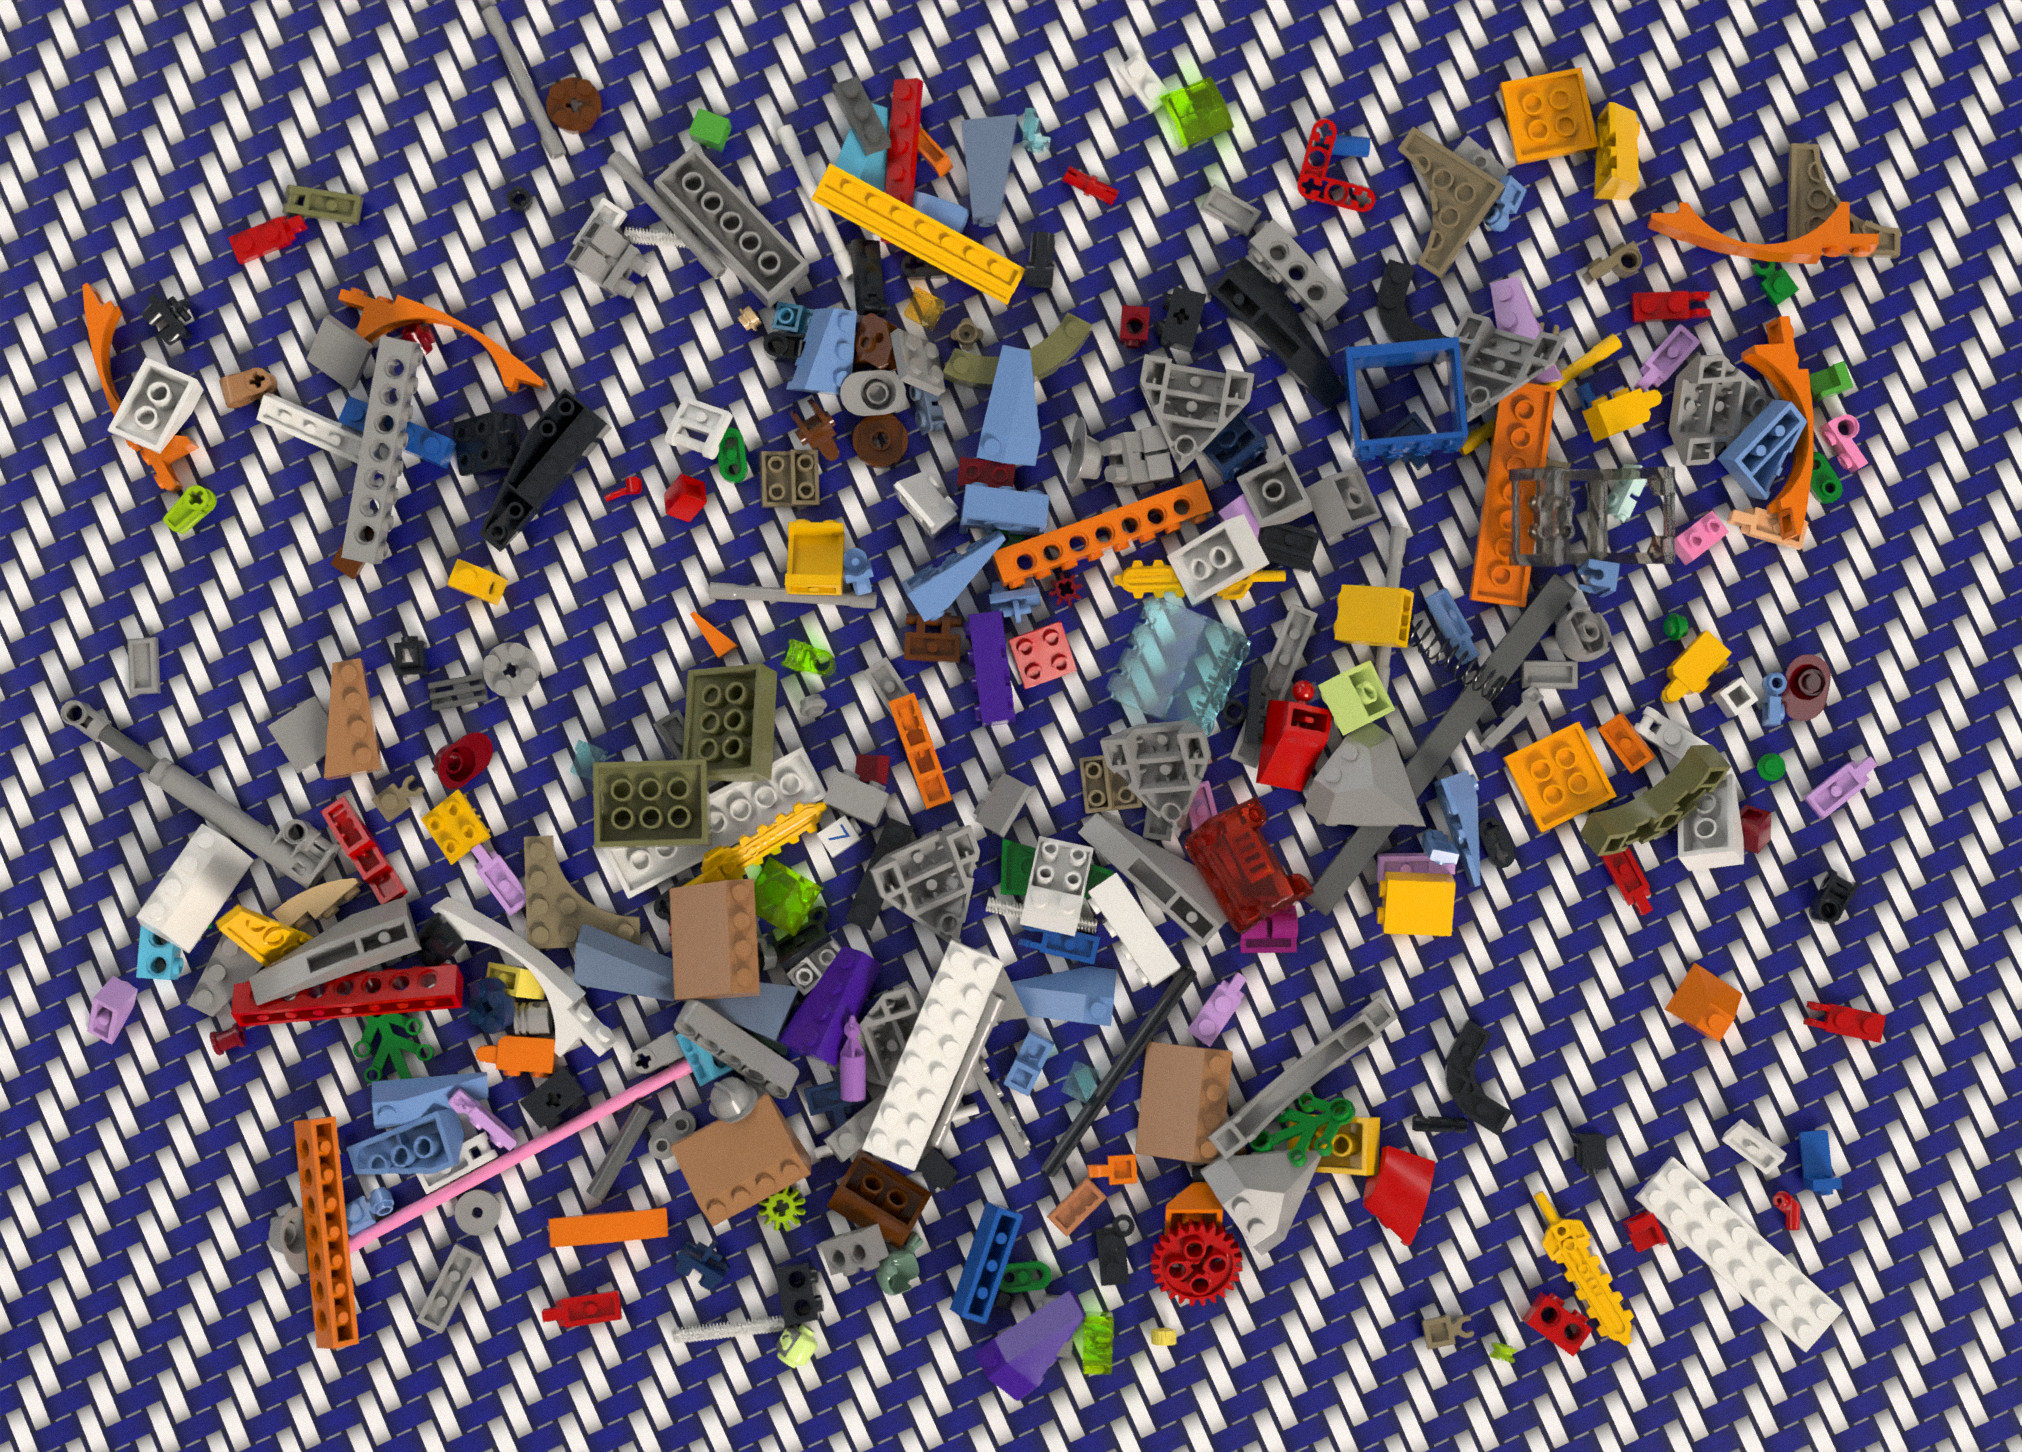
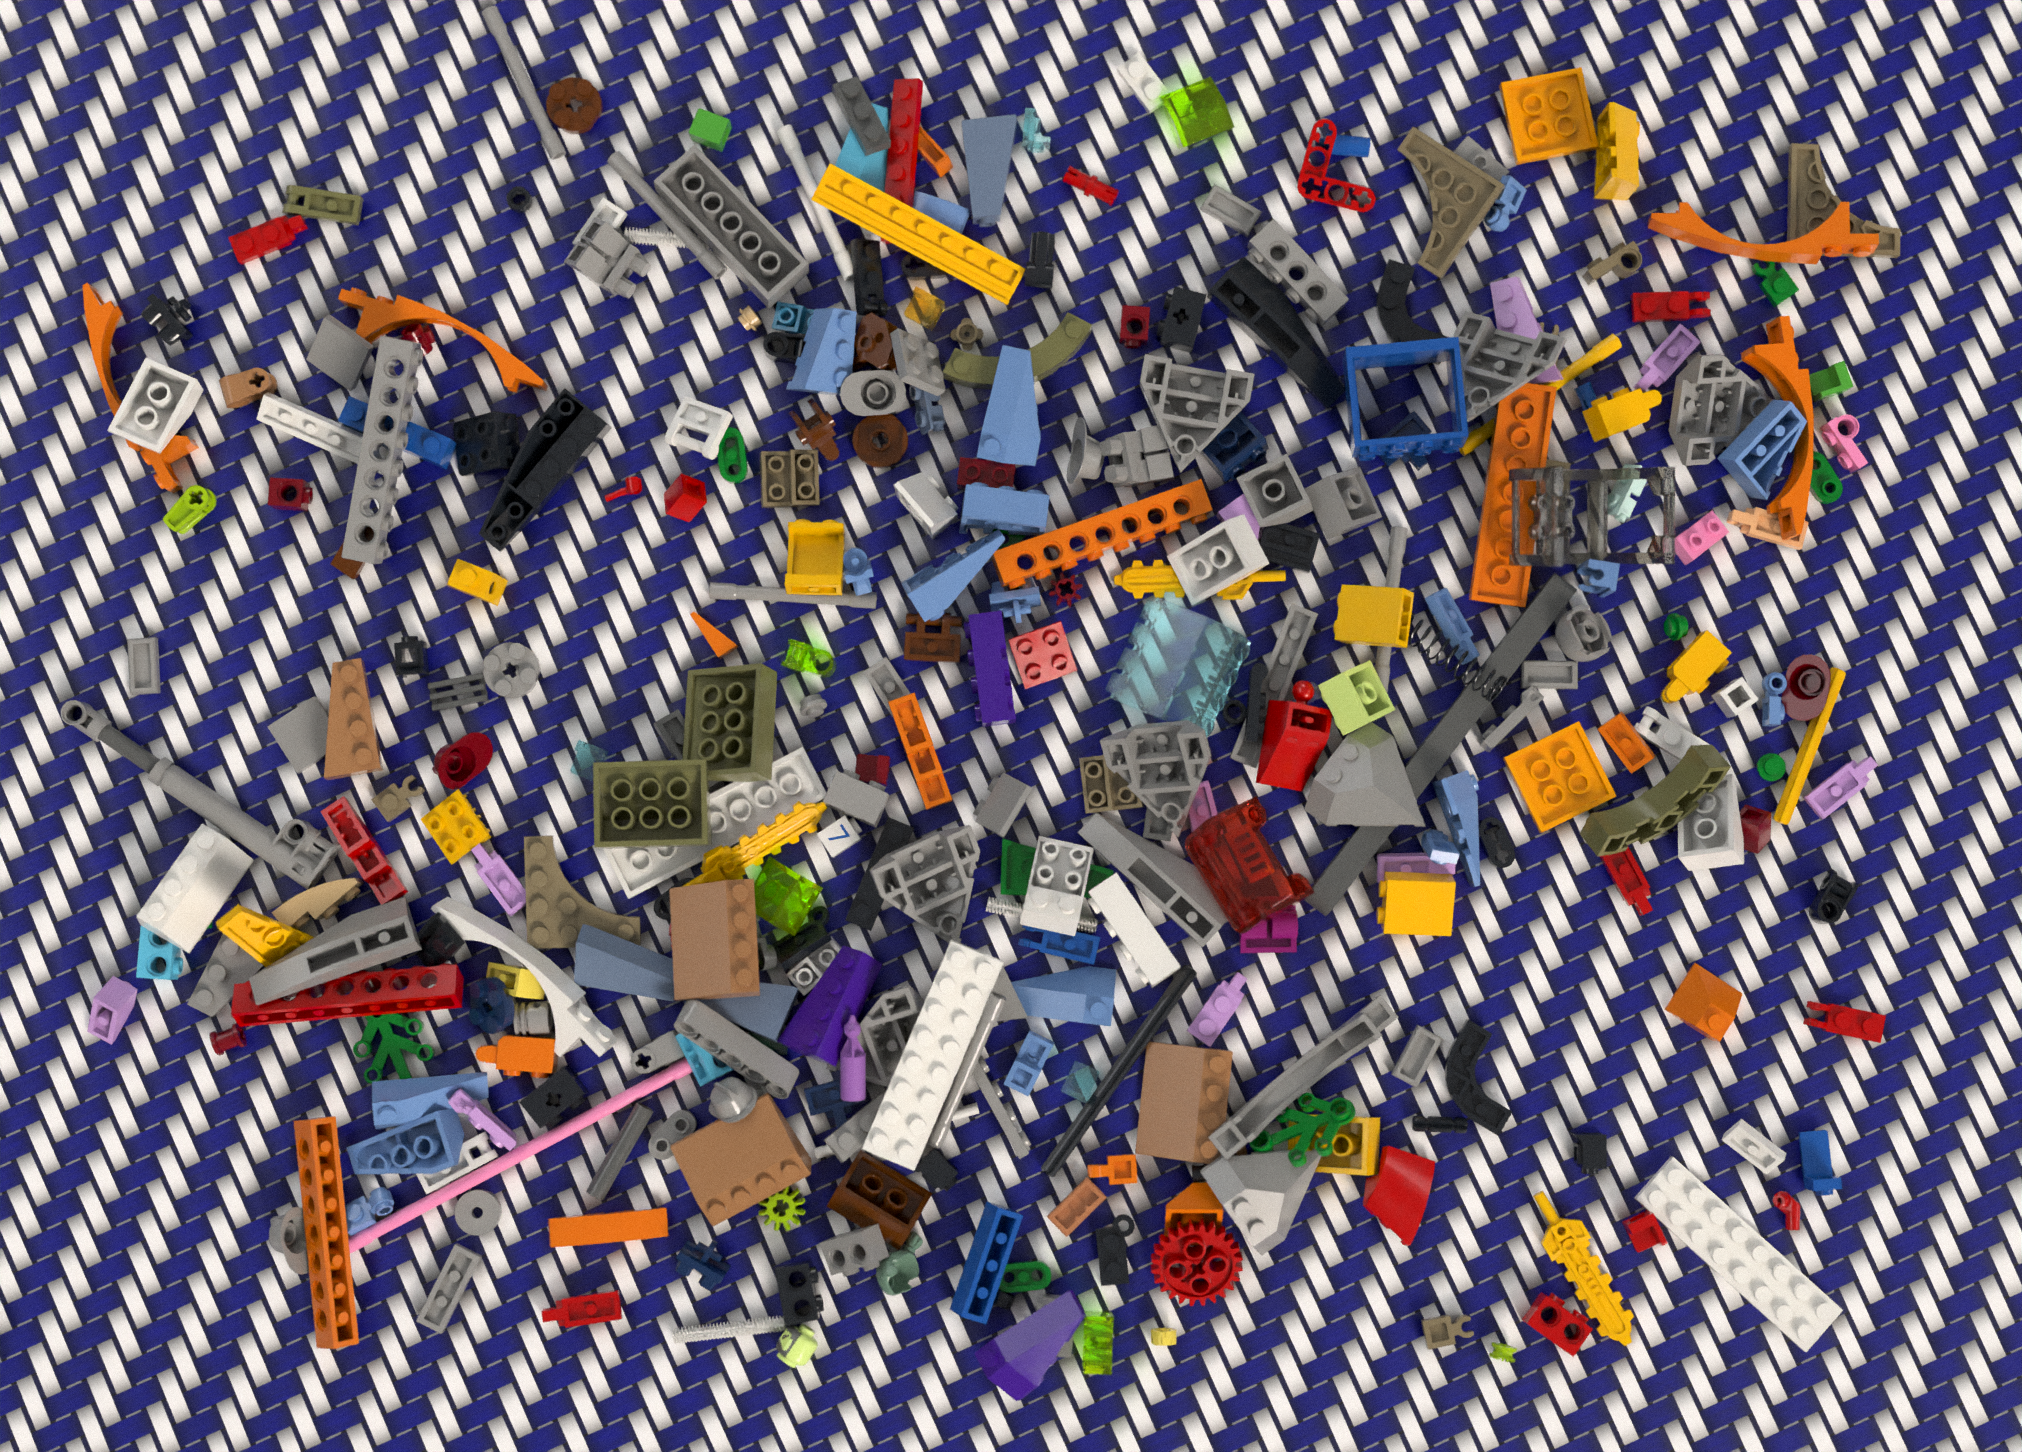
none -> dark red brick [268,477,313,511]
none -> light grey tile [1391,1025,1443,1088]
none -> yellow axle [1773,668,1846,825]

